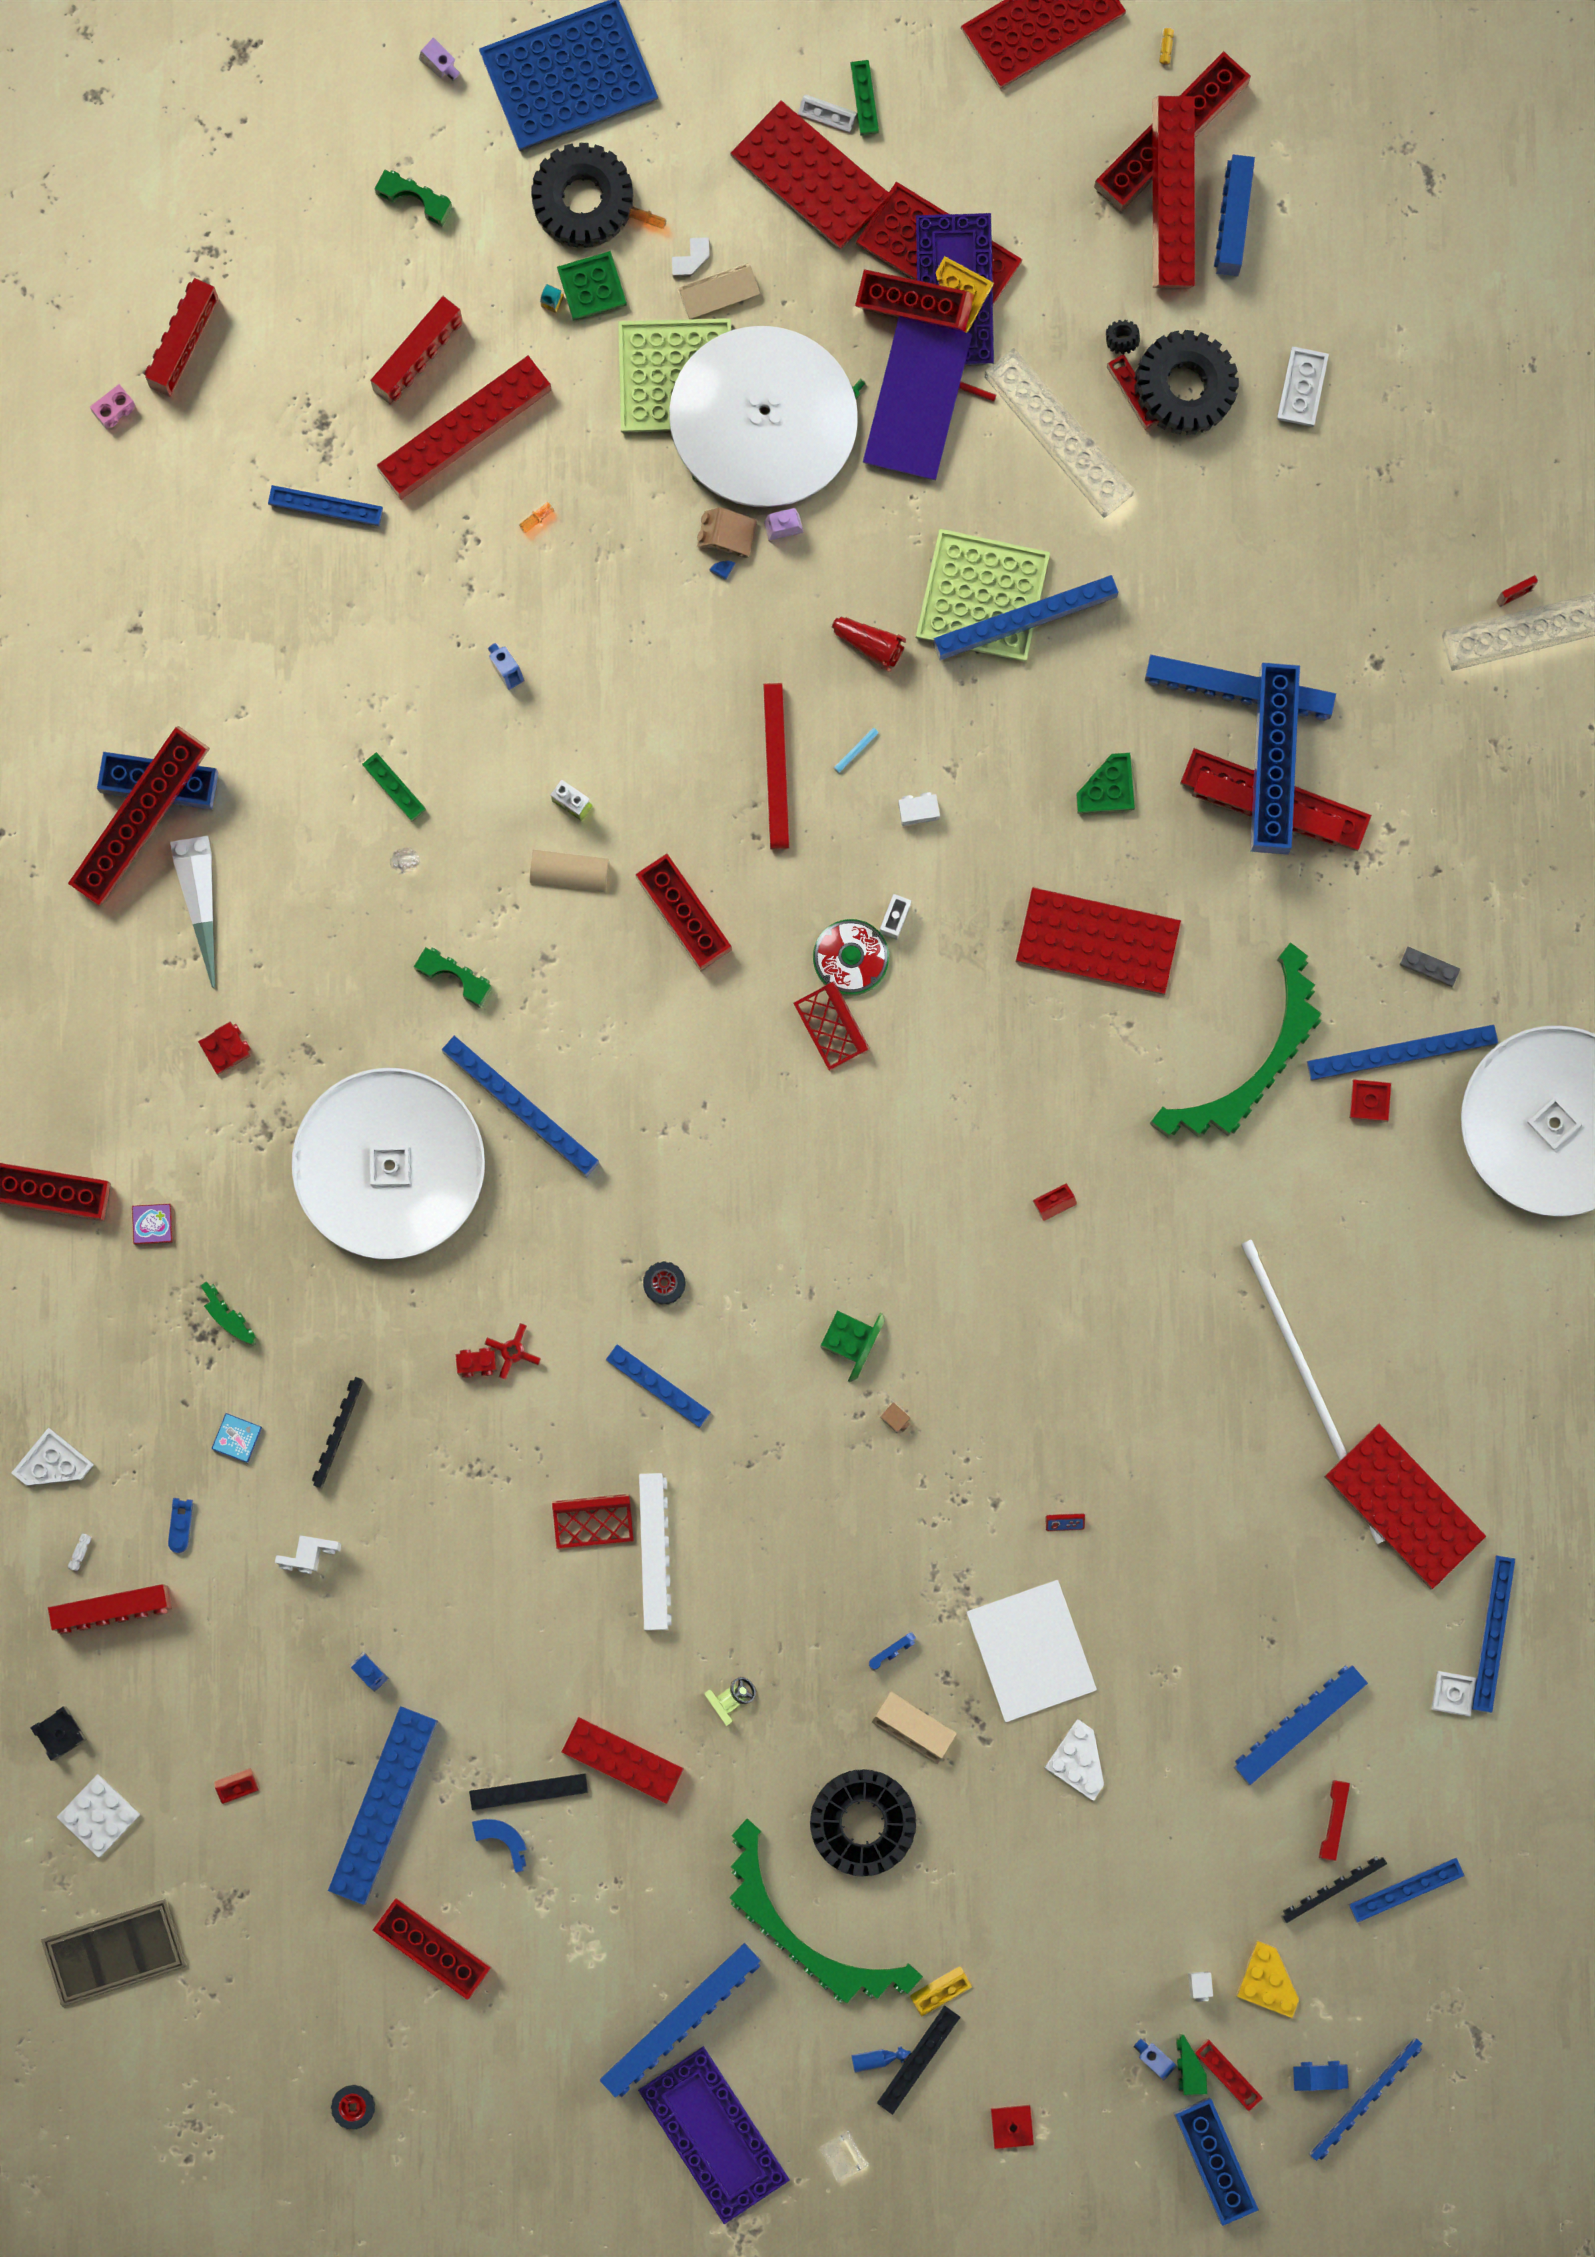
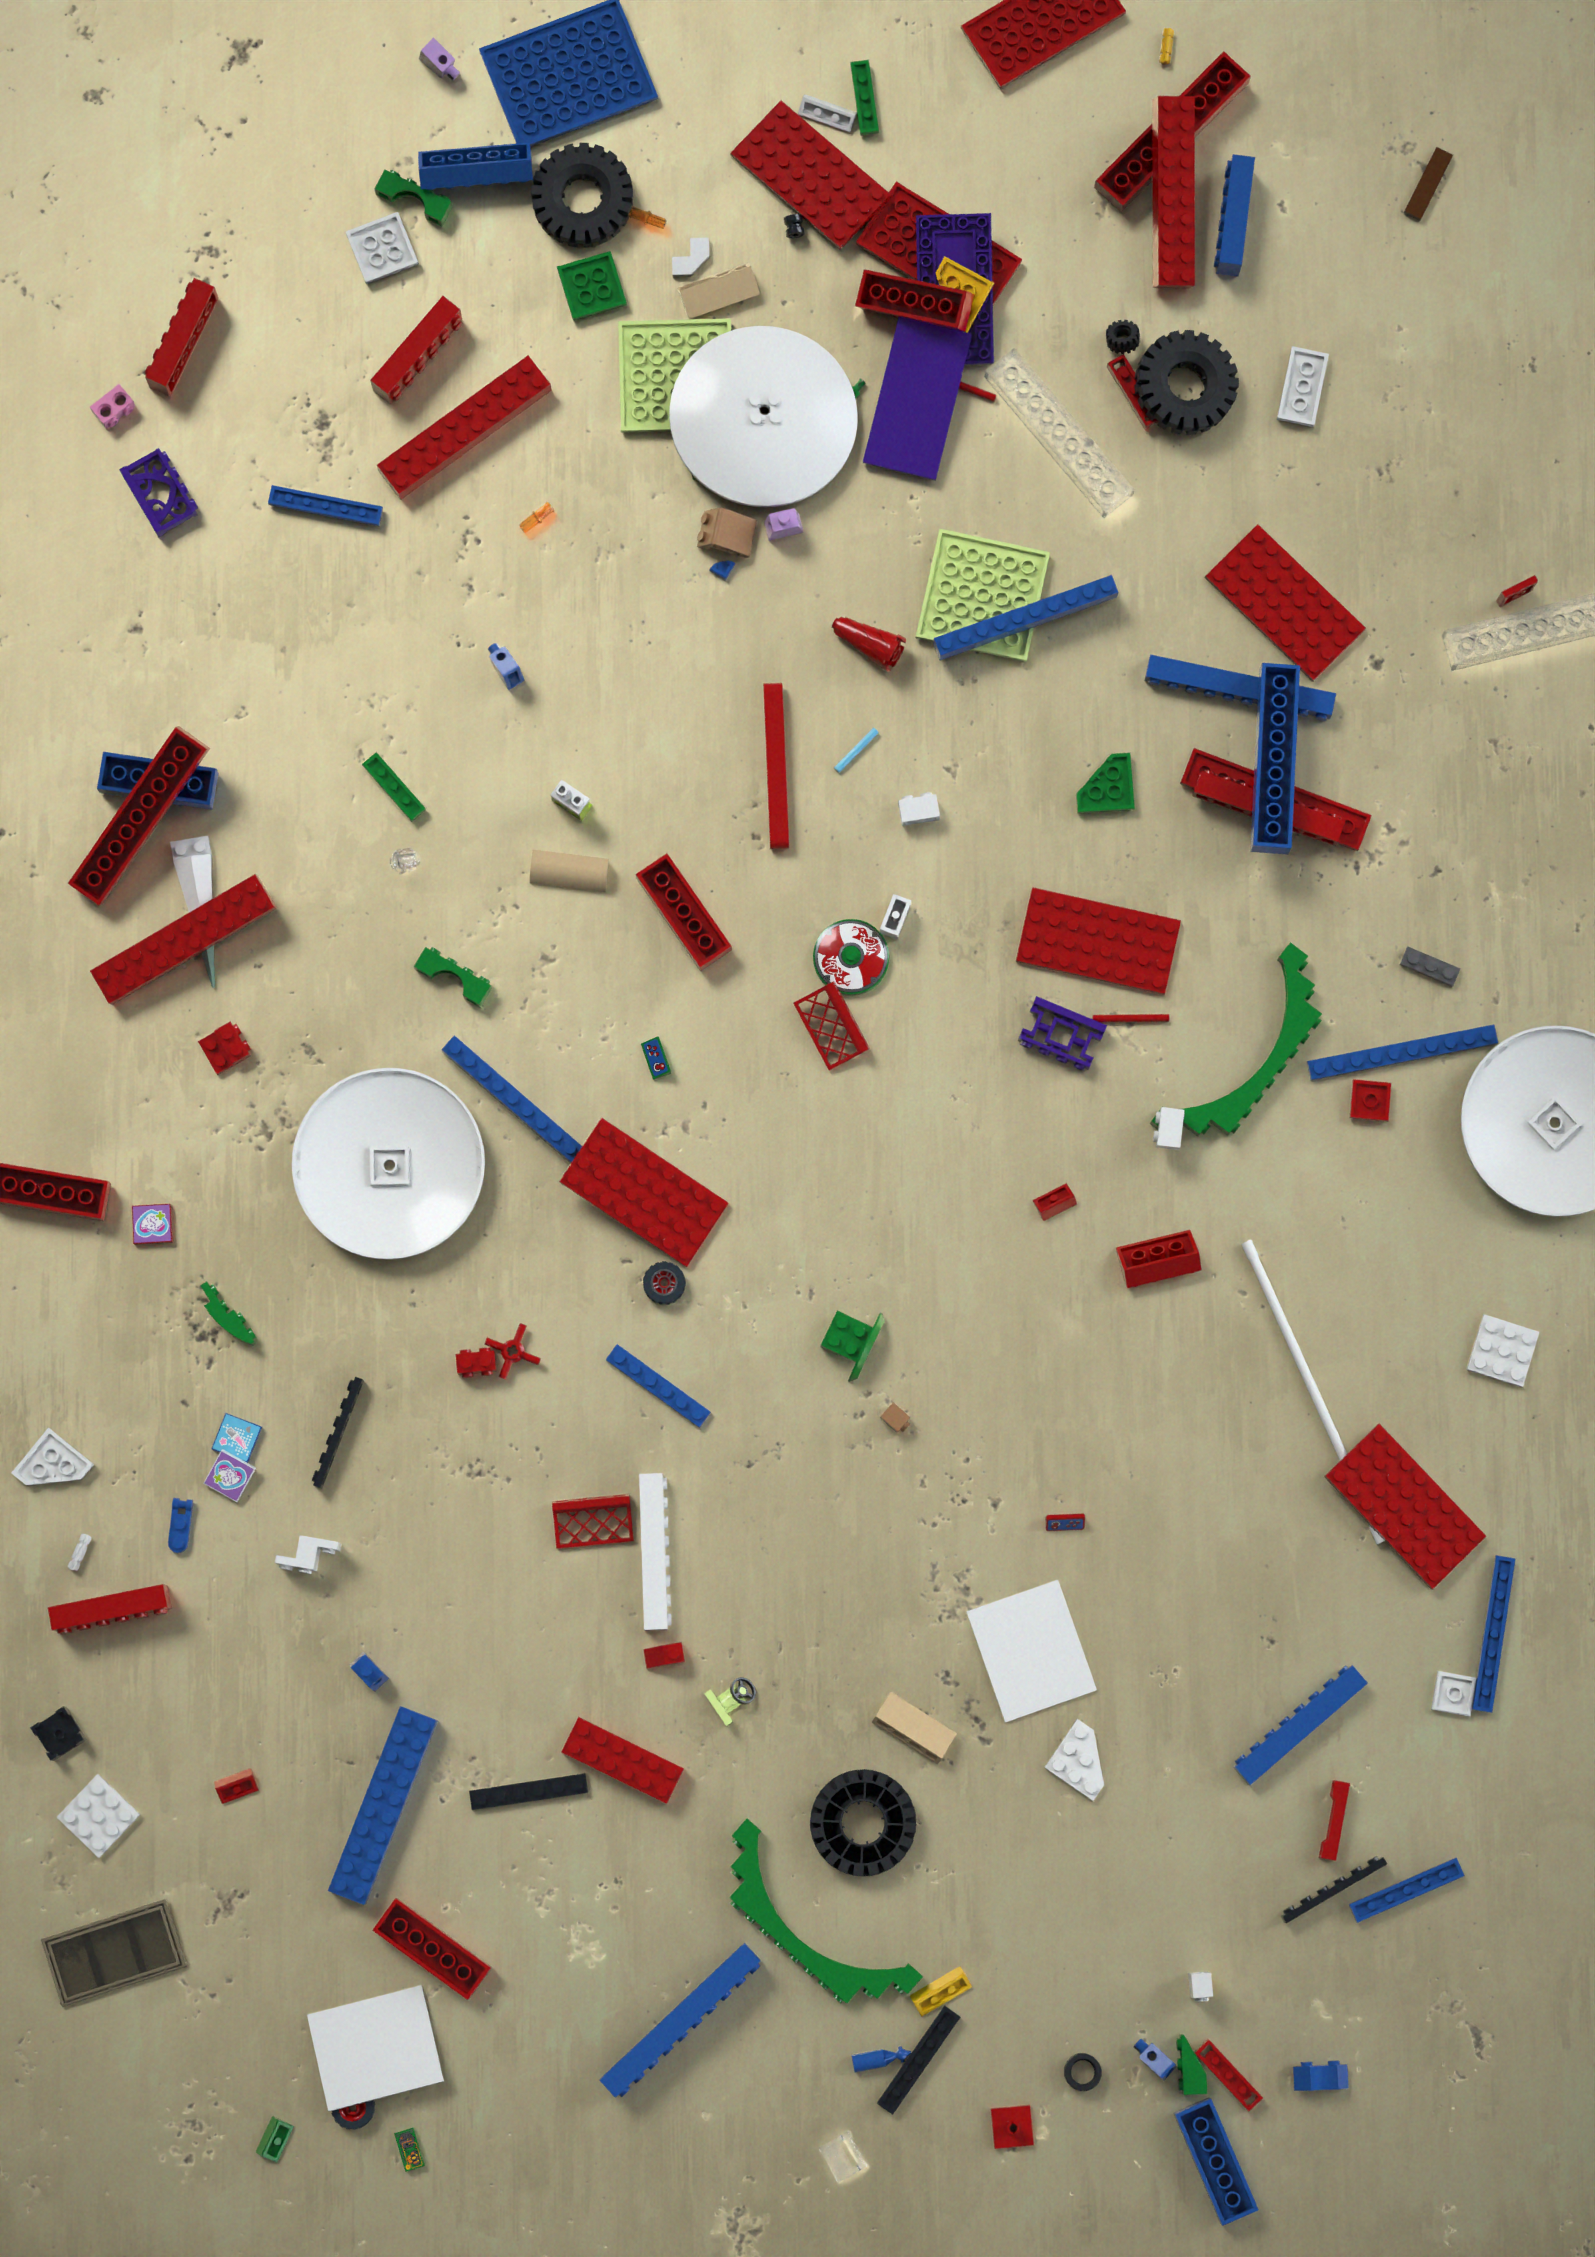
blue arch [472,1819,527,1873] -> none
teal leg [540,284,564,313] -> none
dark purple tile [638,2046,790,2224] -> none
blue plate [869,1632,916,1670] -> none
yellow plate [1237,1941,1299,2018] -> none
blue plate [1309,2038,1422,2161] -> none
none -> red brick [90,874,277,1005]
none -> dark purple fence [119,448,198,538]
none -> tile [203,1449,256,1502]
none -> green slope [256,2116,294,2162]
none -> white piece [307,1985,444,2111]
none -> white plate [346,212,418,284]
none -> tile [394,2127,425,2172]
none -> blue brick [418,142,533,190]
none -> red plate [559,1117,729,1267]
none -> slope [641,1036,671,1080]
none -> red slope [643,1642,685,1668]
none -> black wheel [784,214,805,238]
none -> dark purple fence [1018,996,1107,1071]
none -> black tyre [1064,2053,1102,2091]
none -> red bar [1092,1014,1169,1022]
none -> red slope [1116,1230,1202,1288]
none -> white brick [1153,1107,1185,1150]
none -> red plate [1205,524,1366,682]
none -> reddish brown tile [1404,147,1453,221]
none -> white plate [1467,1314,1539,1387]

